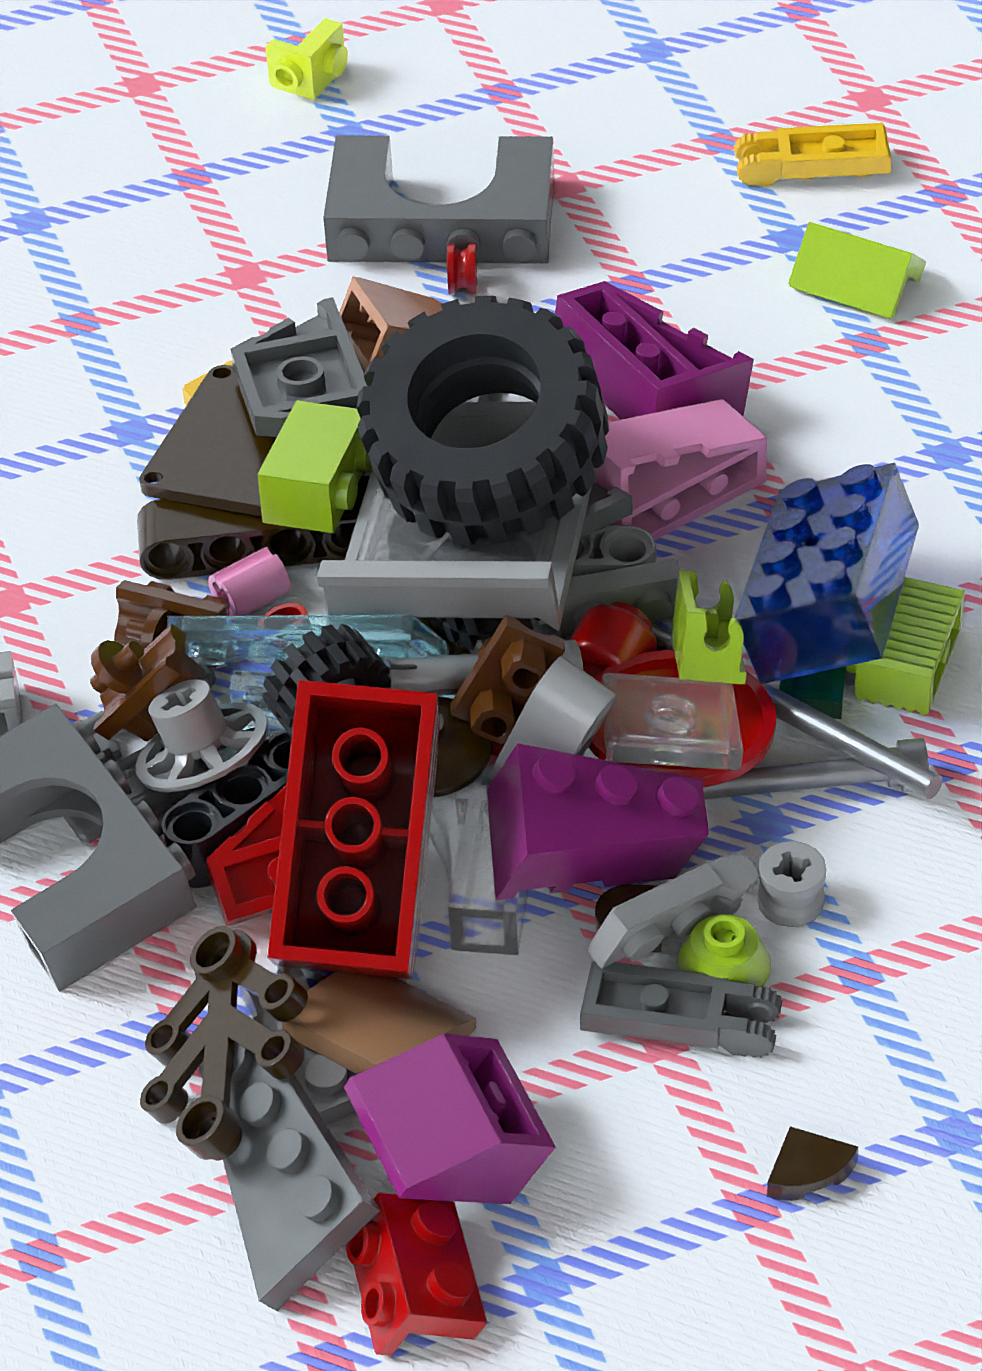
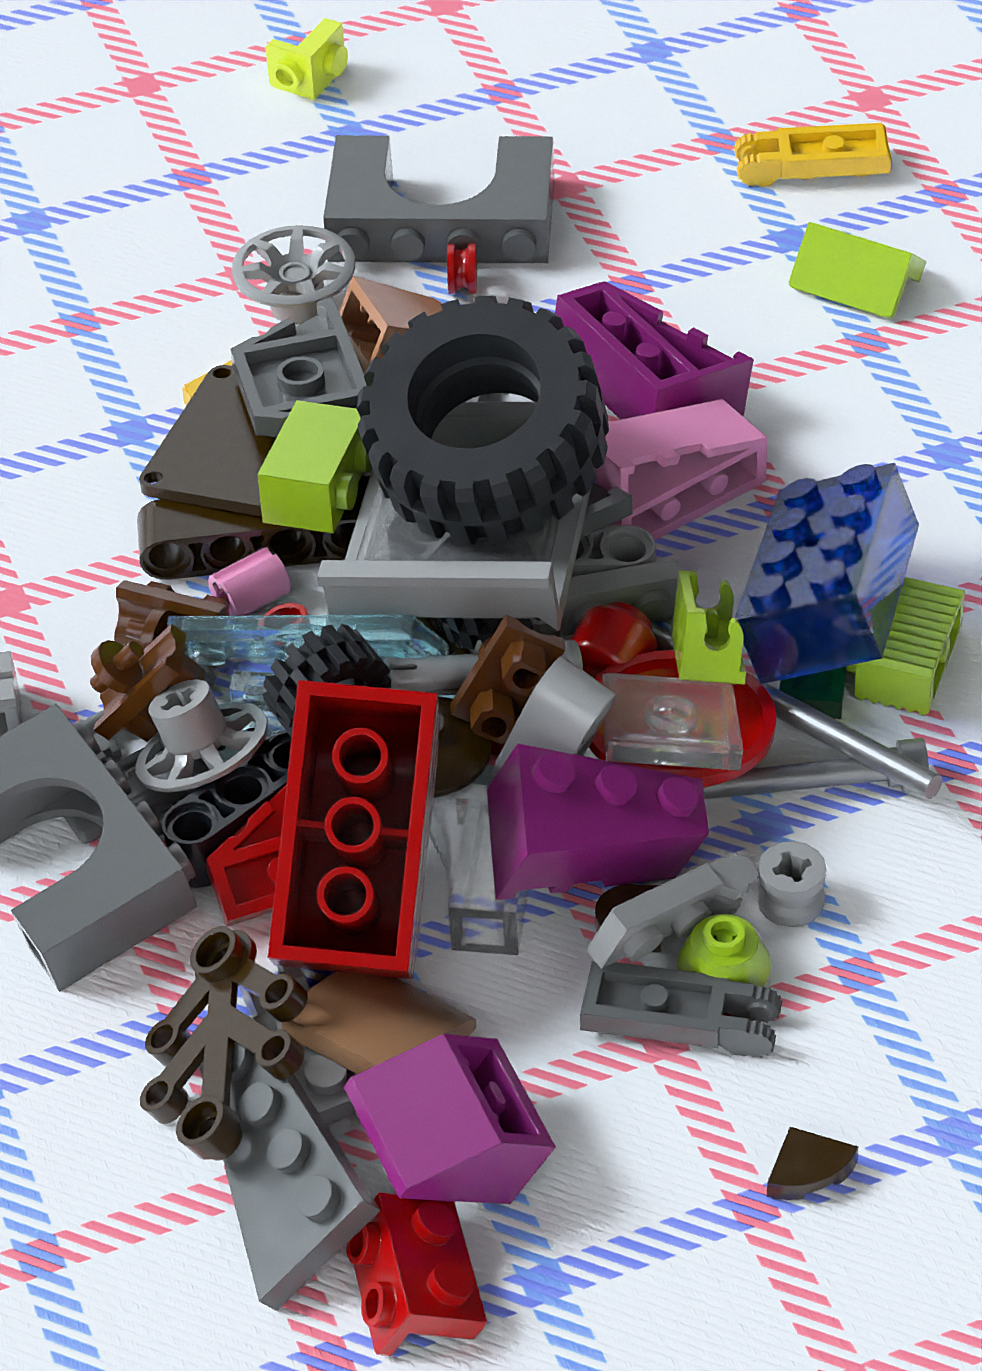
none -> light grey wheel [232,225,355,324]

